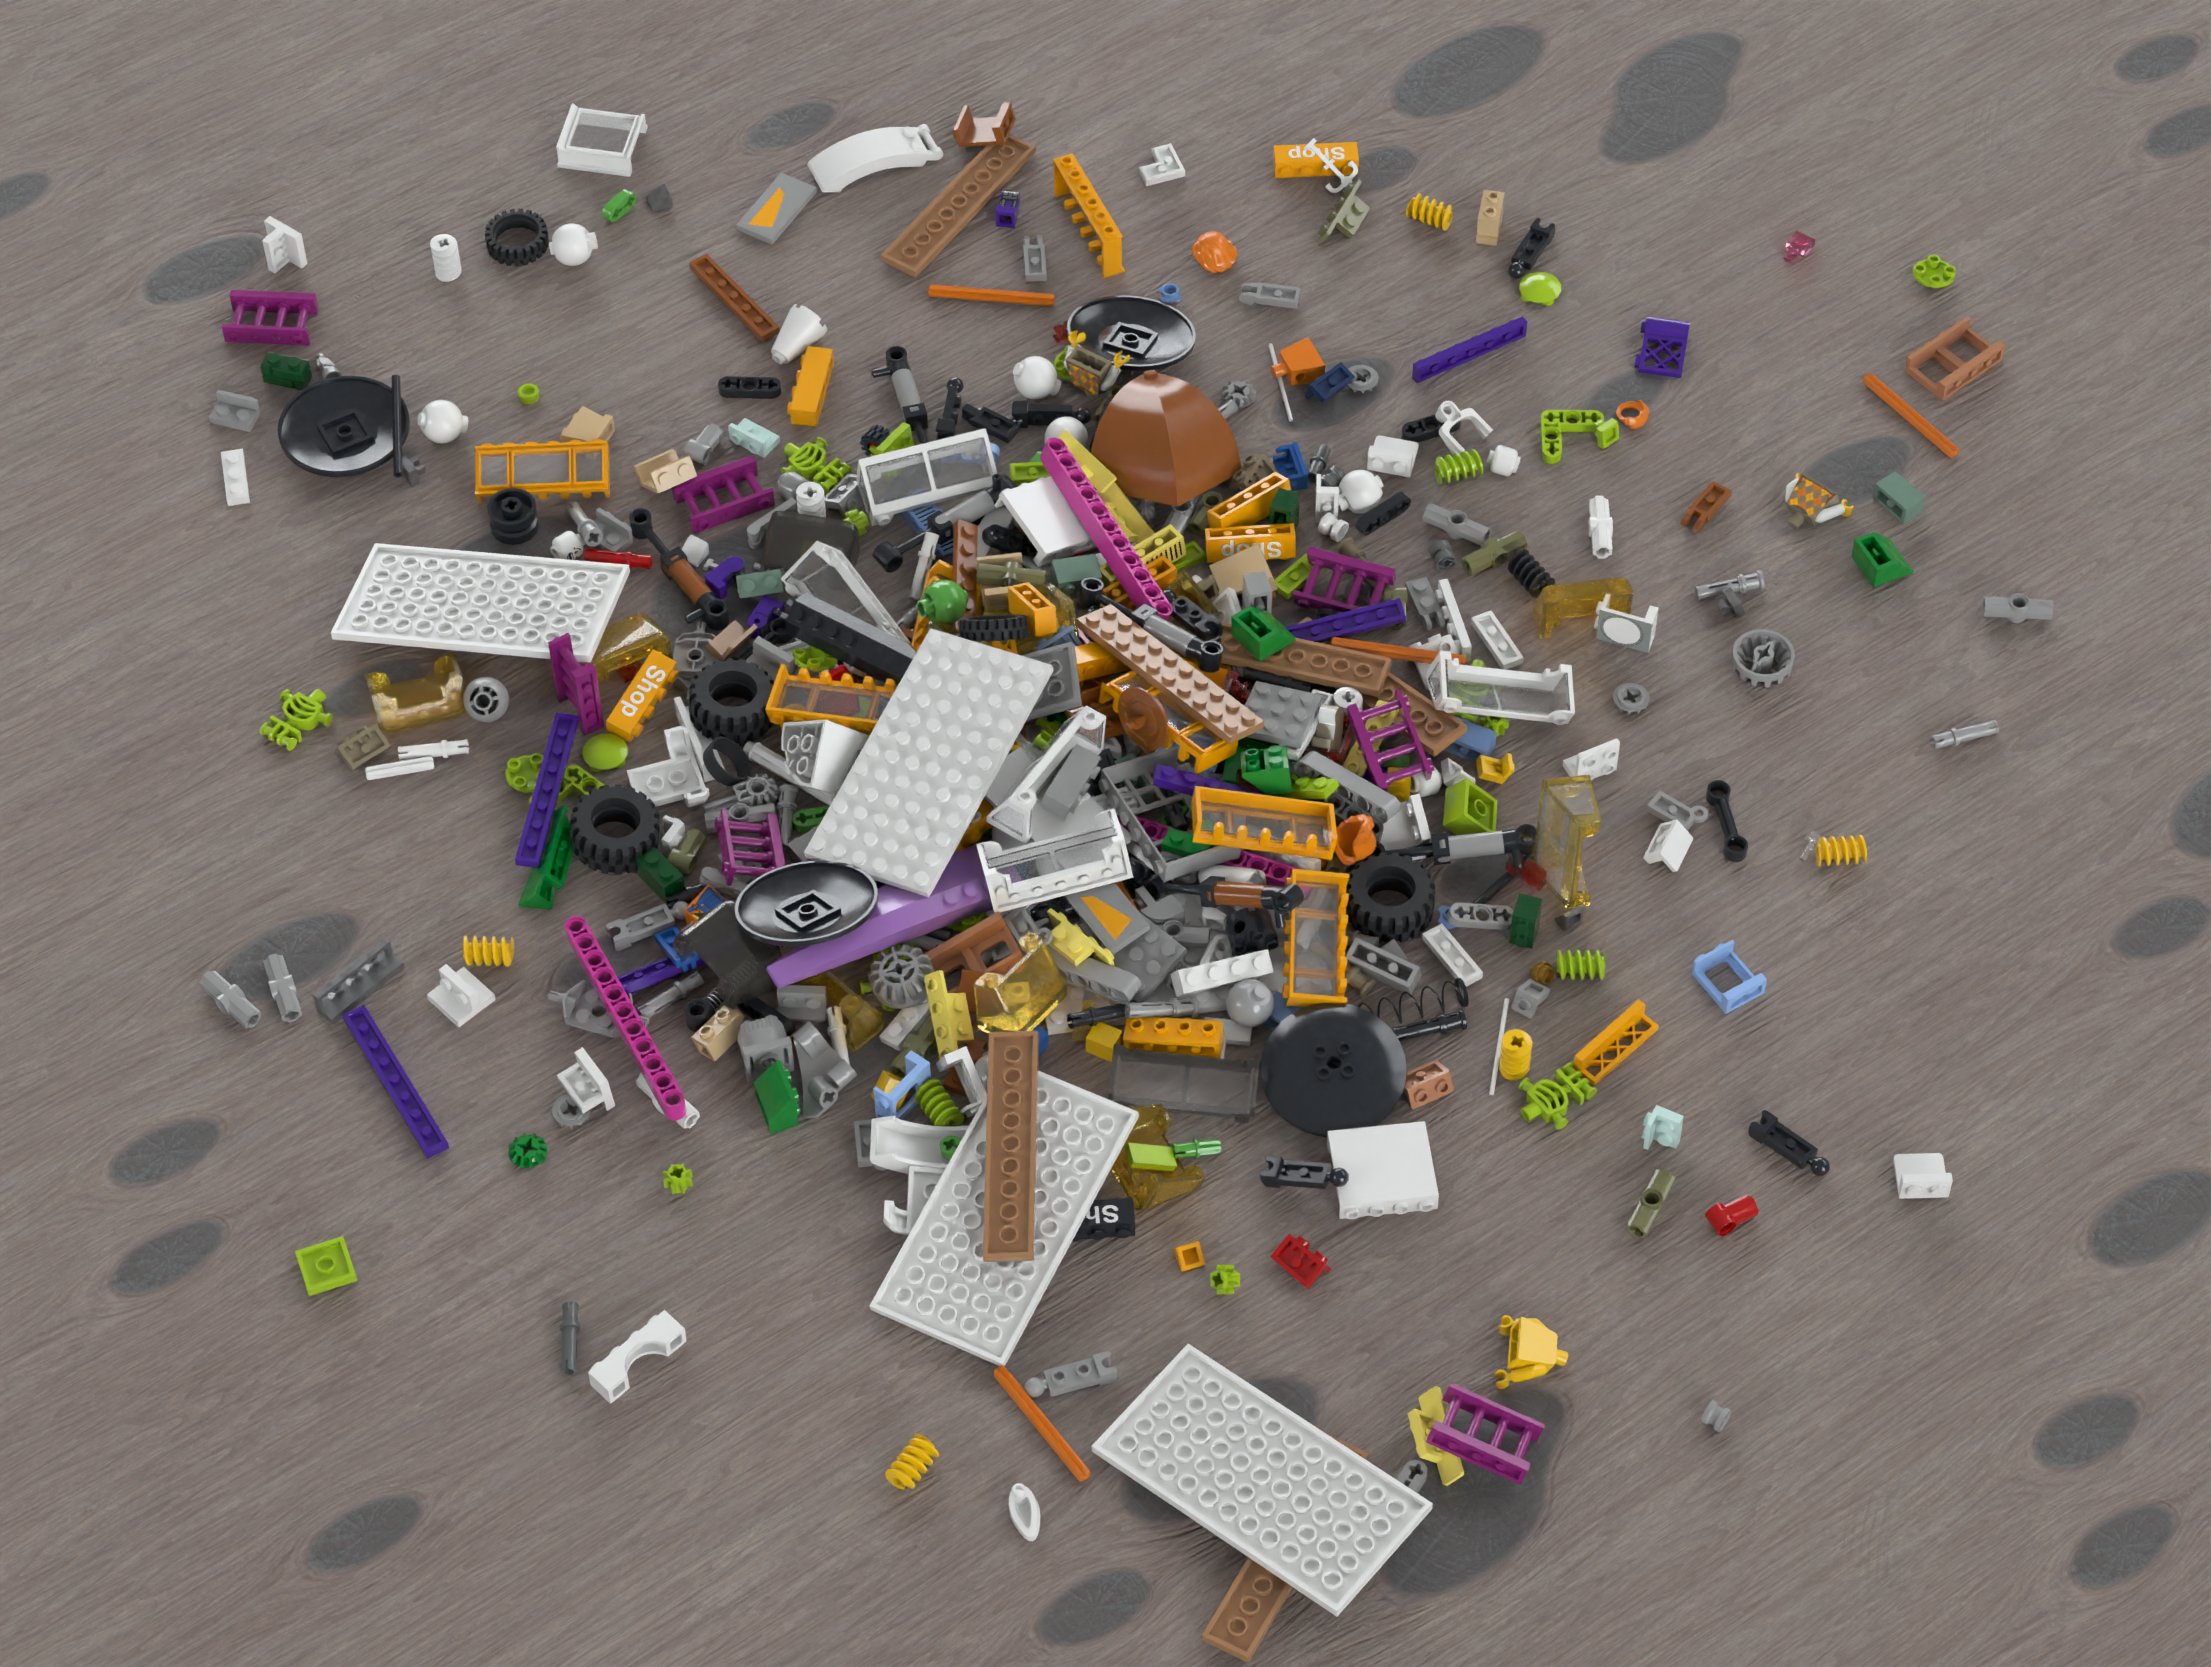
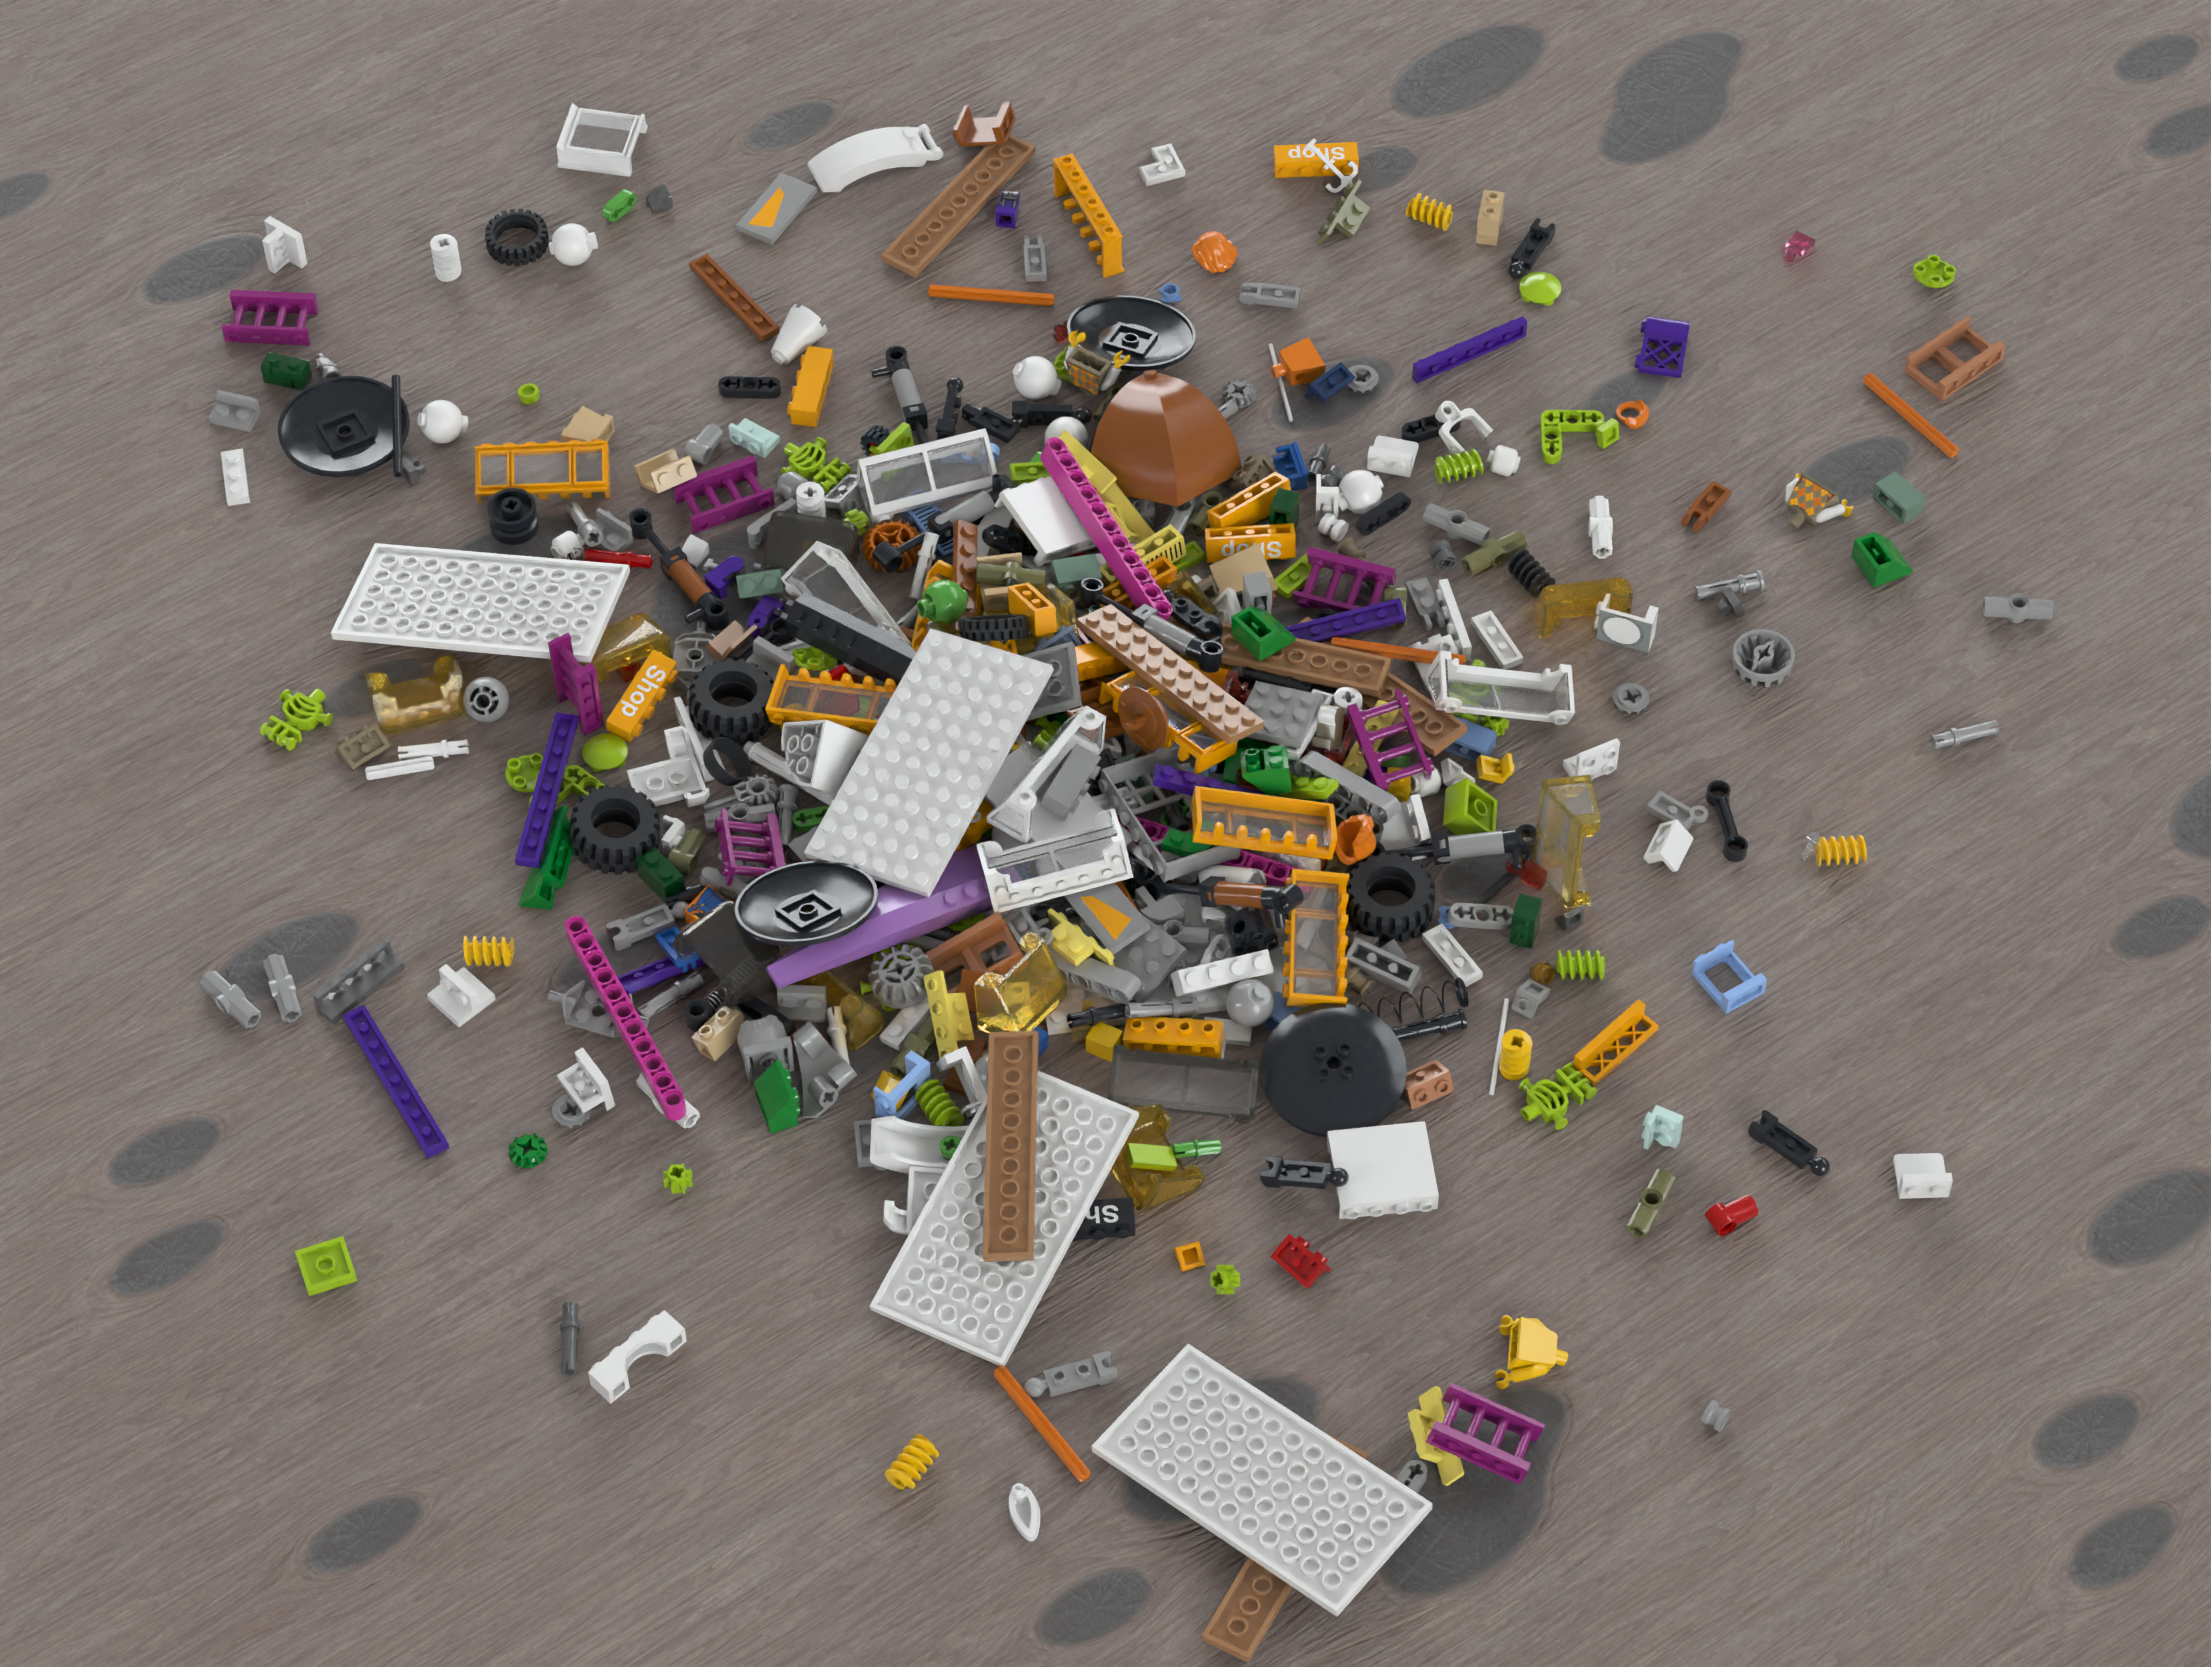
none -> orange gear [862,519,923,574]

